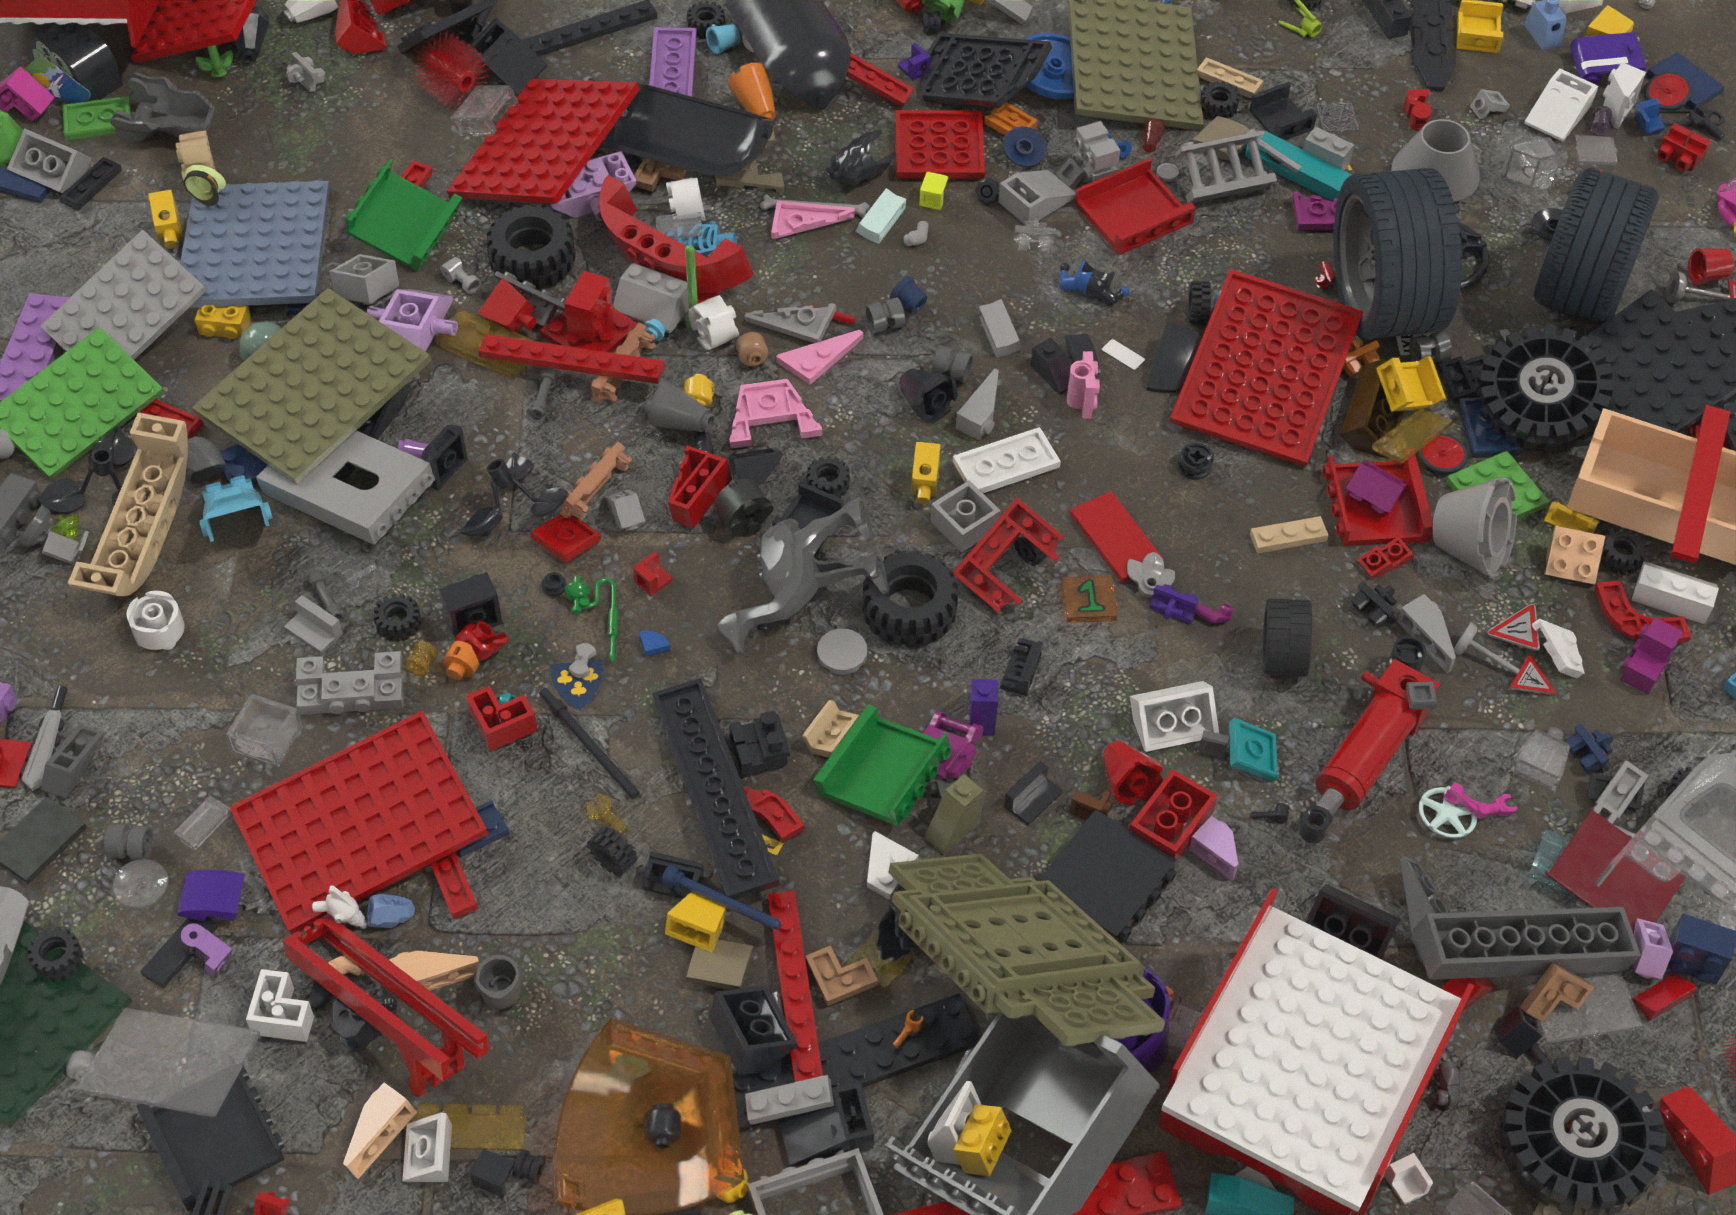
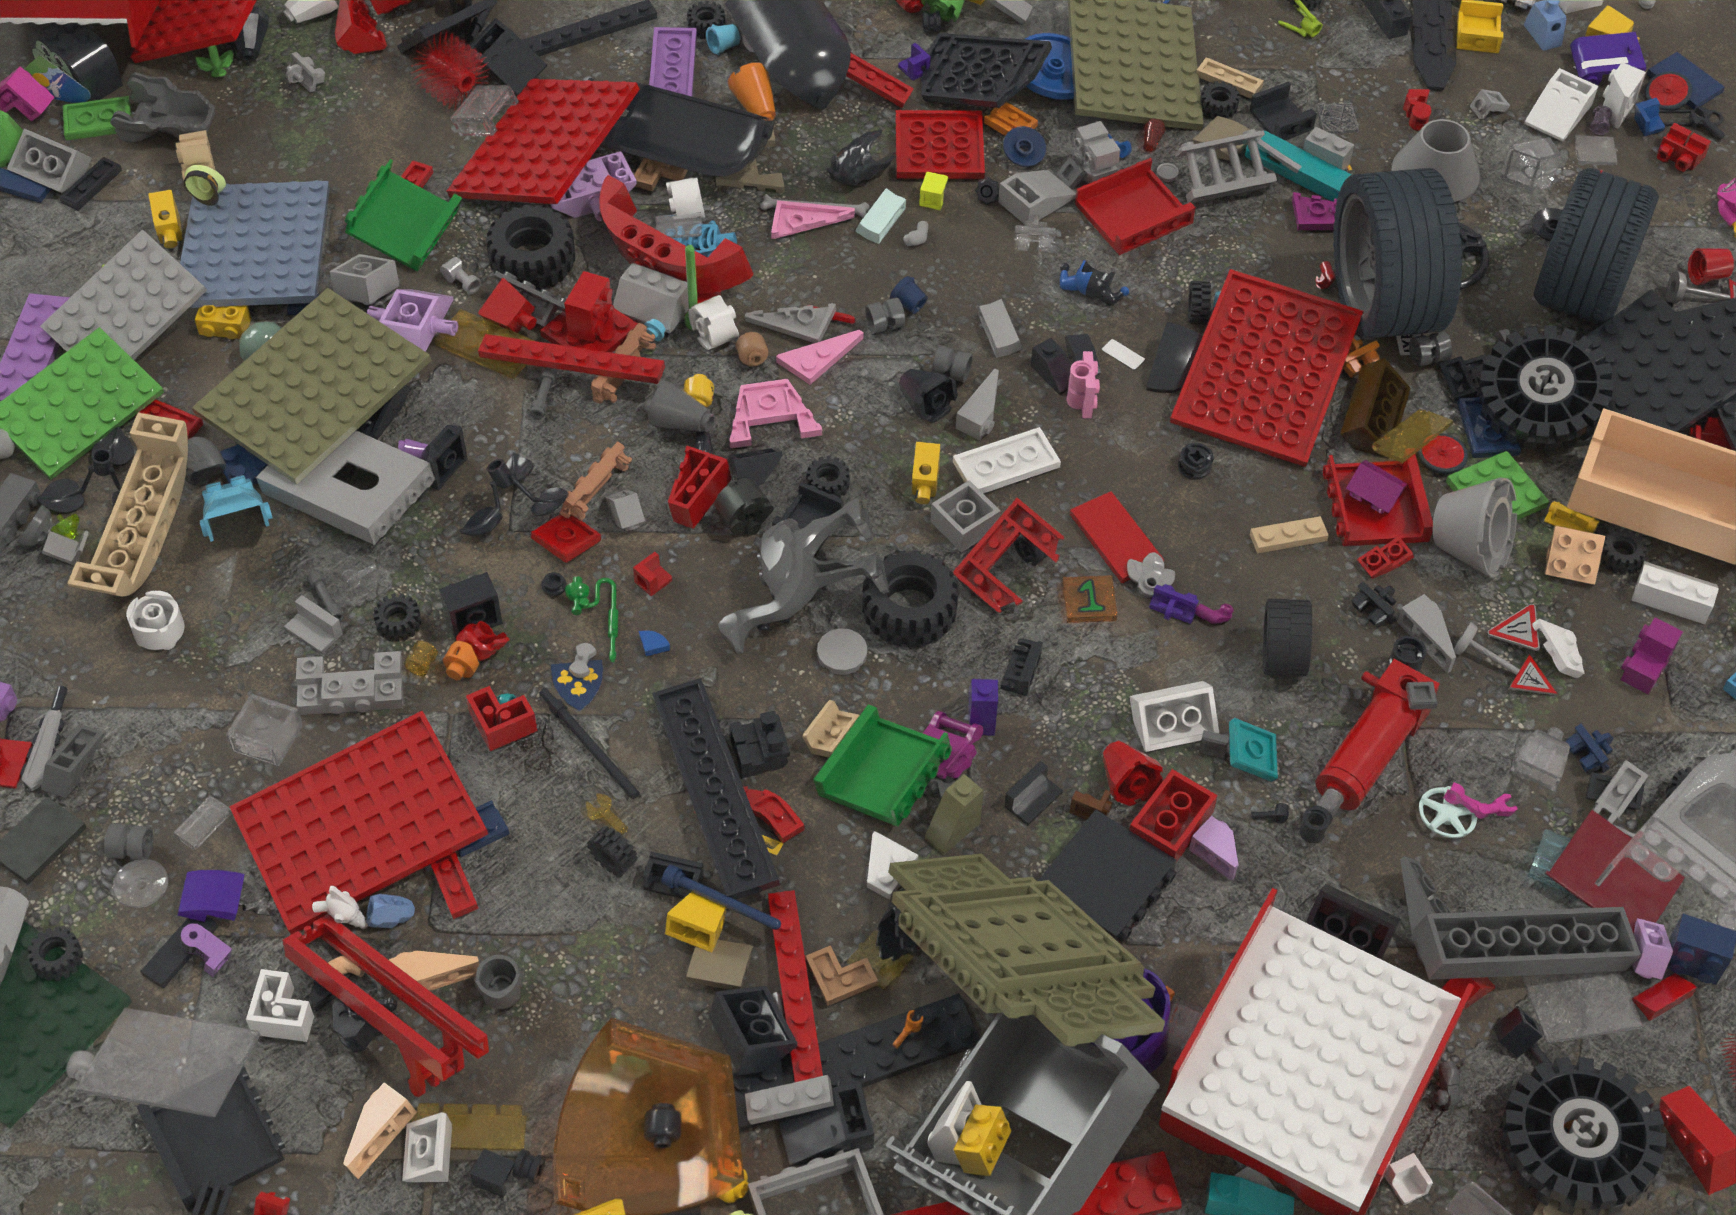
yellow panel [1376,356,1446,412] -> none
medium nougat plate [1520,962,1595,1022] -> none
red plate [1594,580,1691,643] -> none
red tile [1670,405,1731,564] -> none

